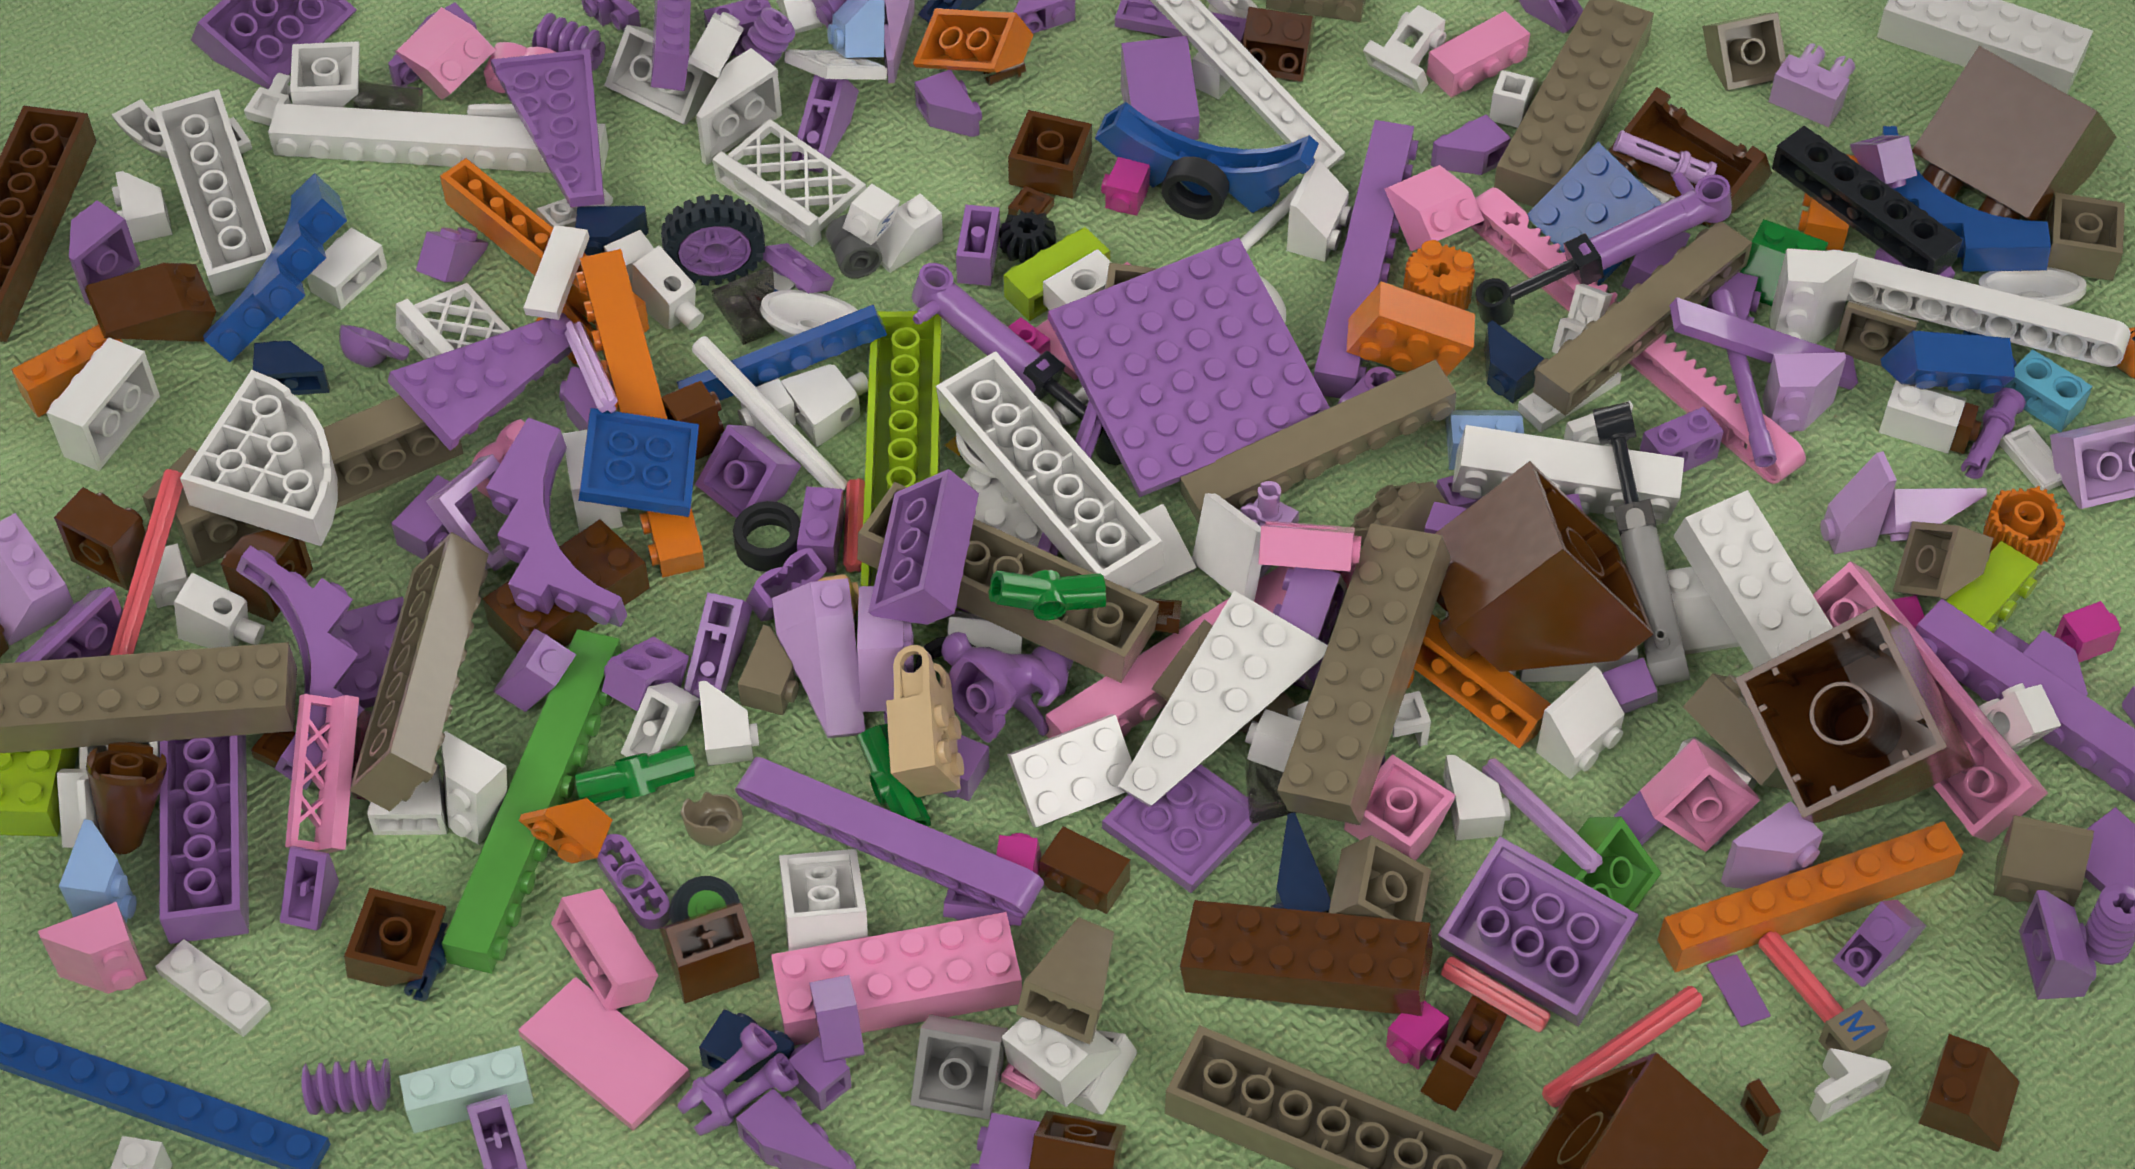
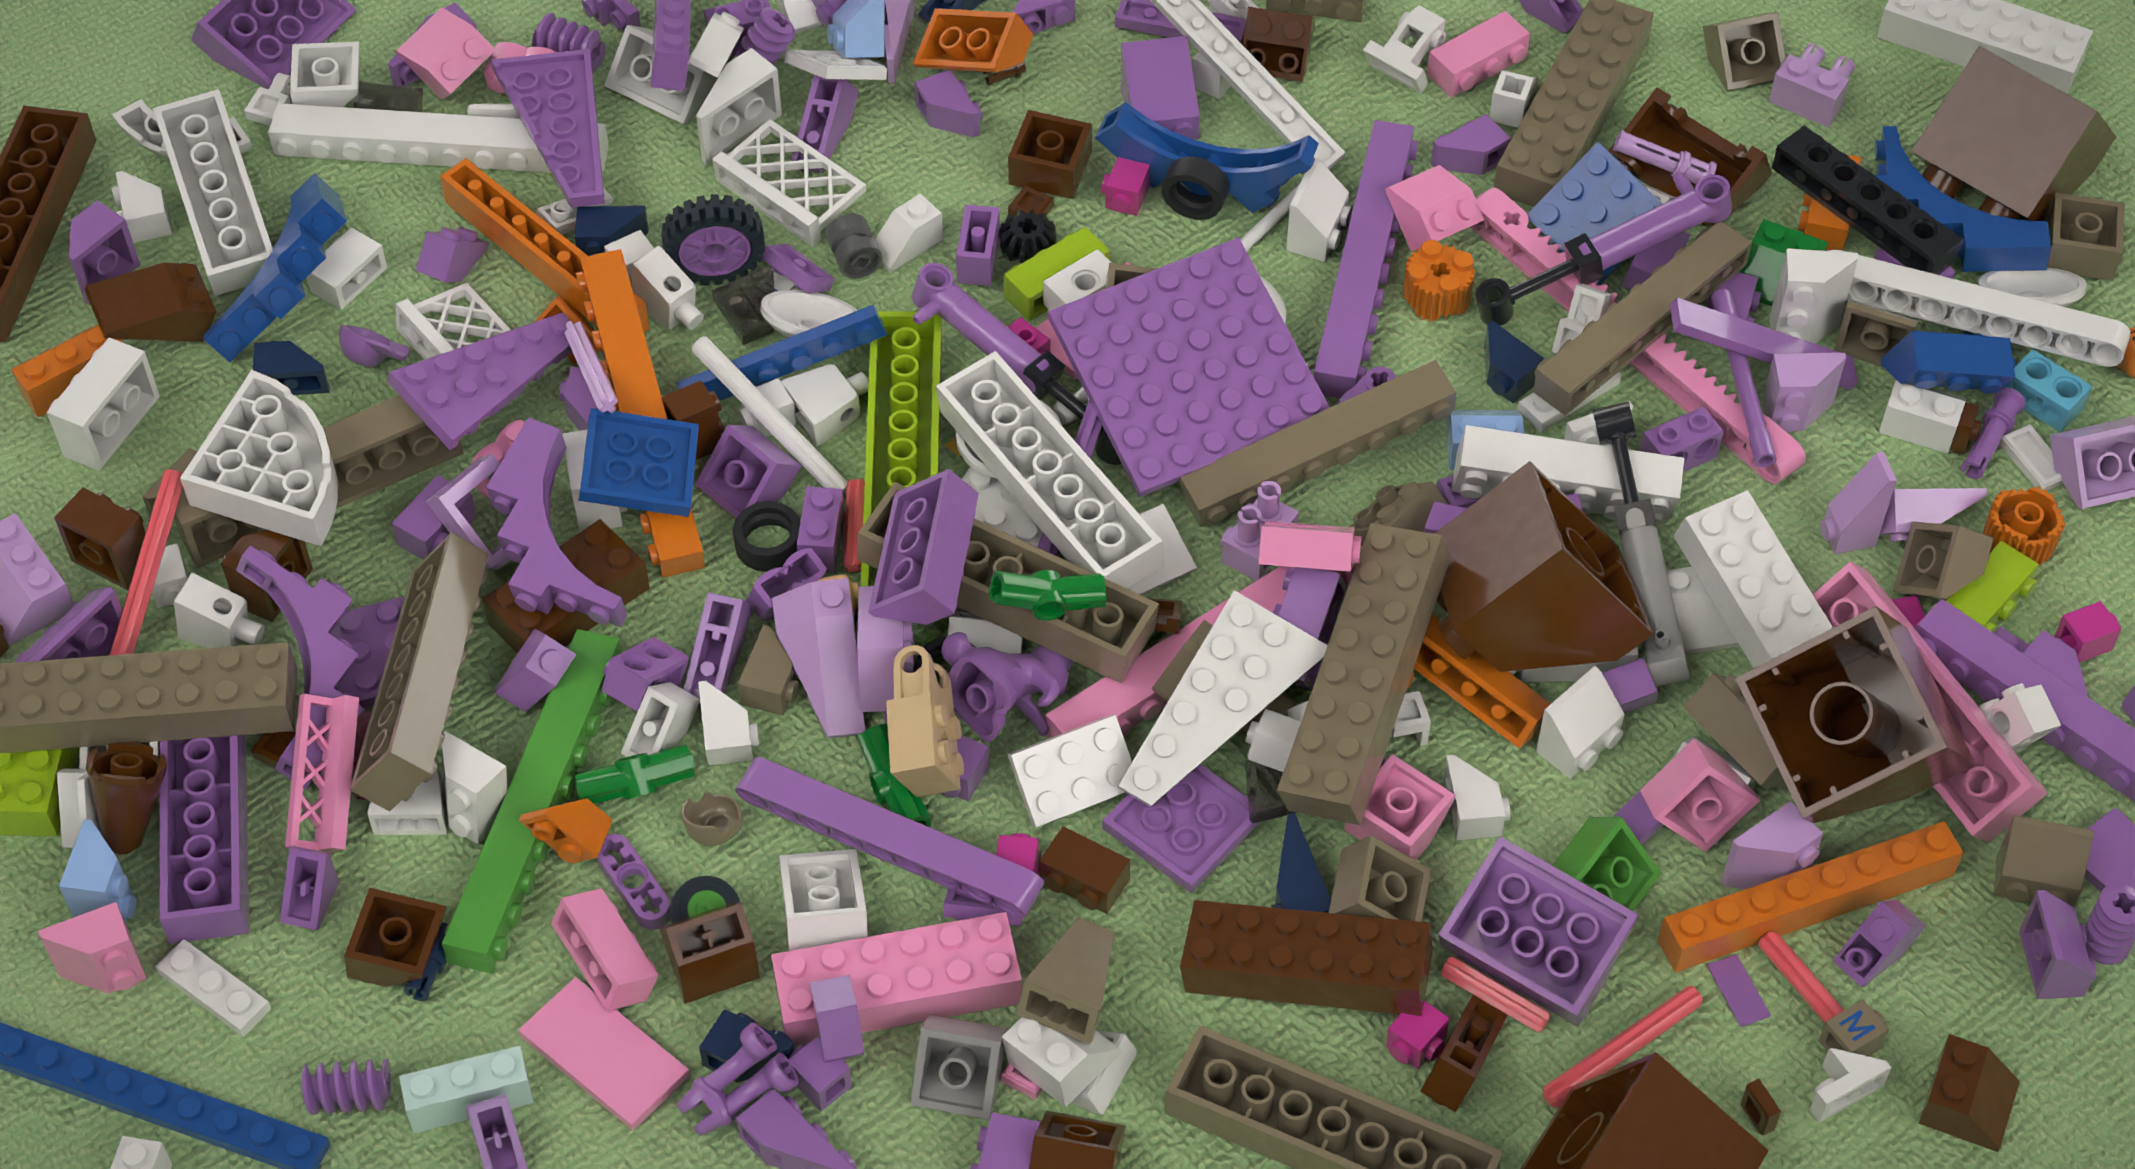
white tile [523,225,590,320] -> none
white brick [843,184,900,245] -> none
white tile [1192,493,1262,602] -> none
orange brick [1346,281,1475,377] -> none
lavender axle [1482,758,1602,873] -> none
medium lavender slope [1850,135,1917,188] -> none

